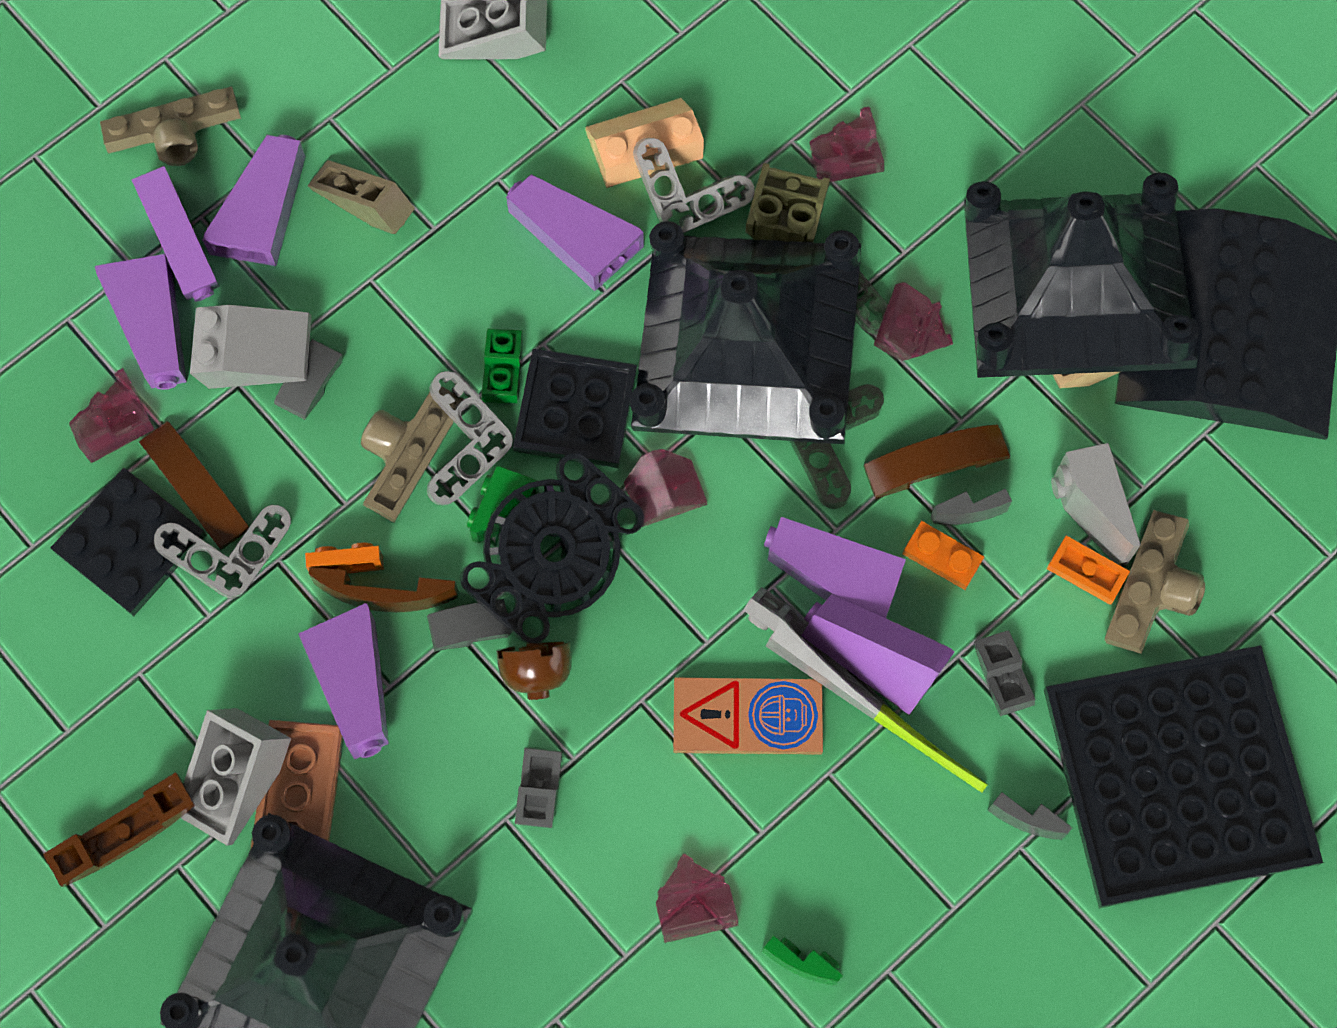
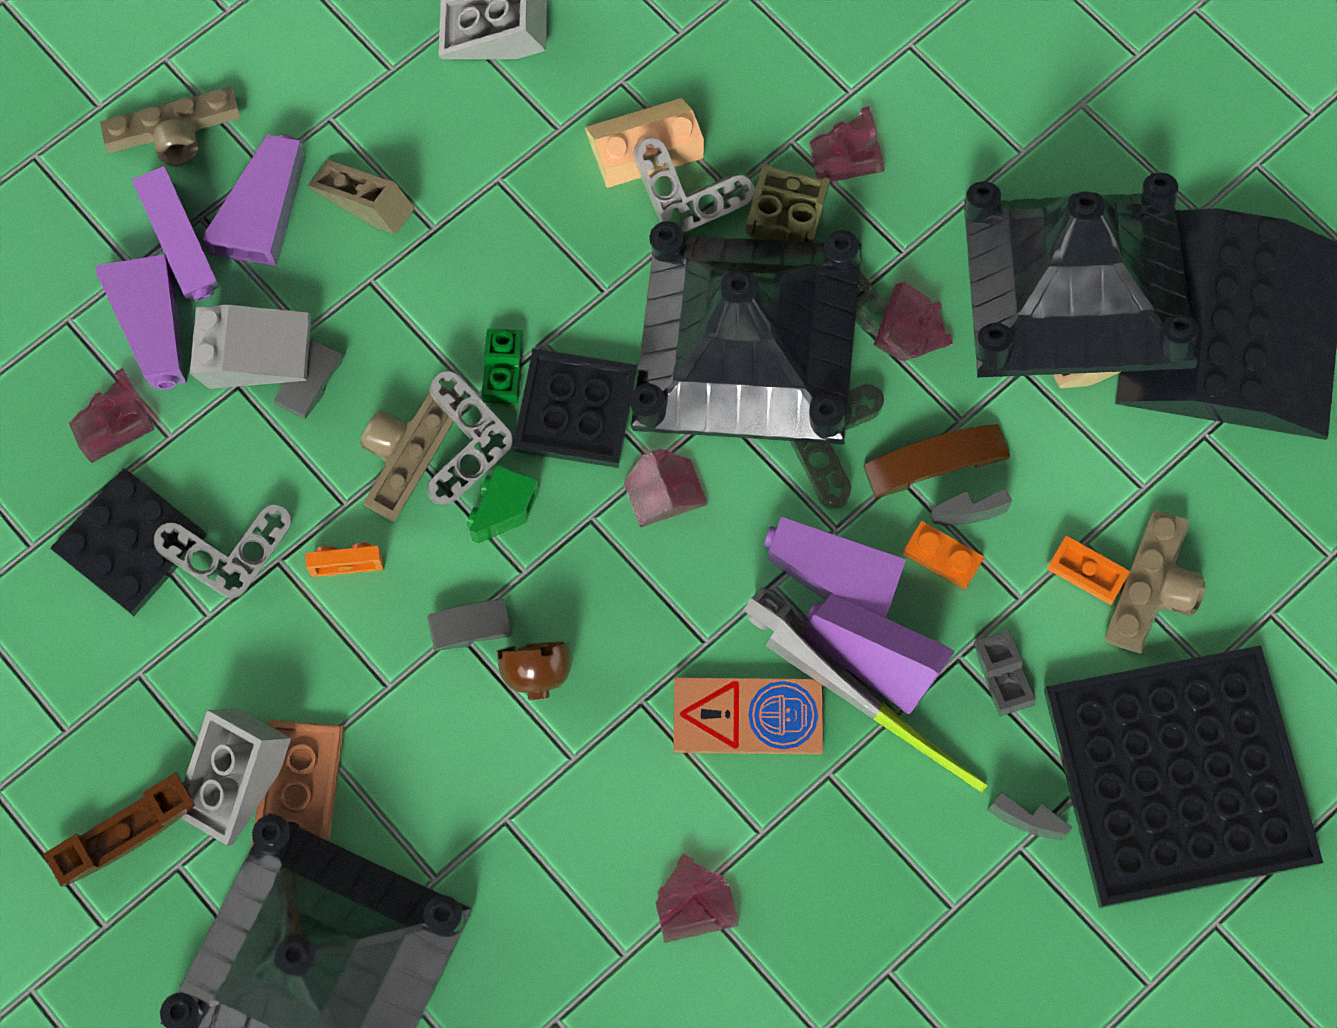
reddish brown slope [139,421,249,550] -> none
medium lavender slope [298,603,389,760] -> none
reddish brown slope [308,567,459,612] -> none
black piece [460,453,644,644] -> none
medium lavender slope [506,175,644,291] -> none
dark grey slope [515,748,563,828] -> none
green slope [762,936,843,985] -> none
light grey slope [1051,443,1141,567] -> none

